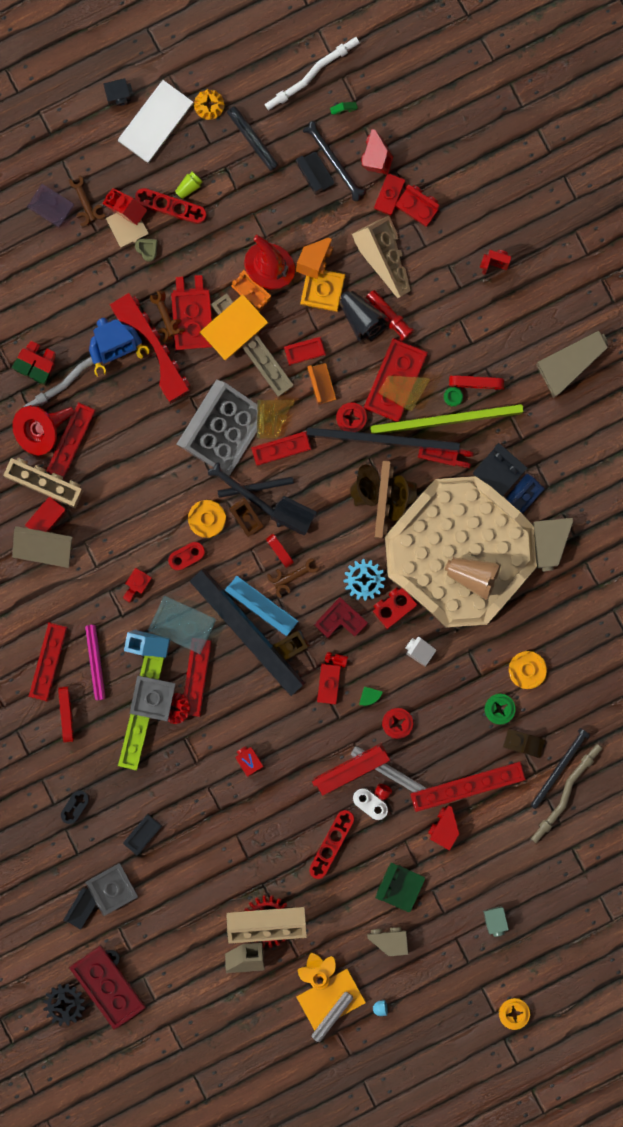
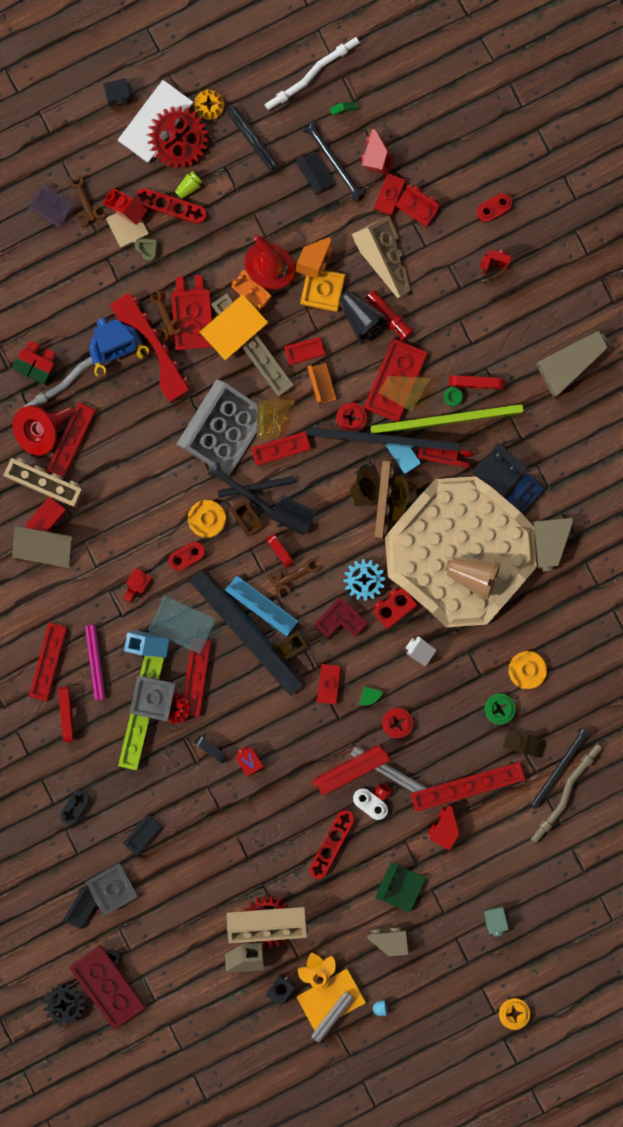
red piece [325,652,348,668] -> none
none -> red gear [146,106,208,168]
none -> black beam [194,734,228,764]
none -> black brick [266,974,295,1006]
none -> medium azure tile [385,445,421,474]
none -> red plate [476,193,512,223]

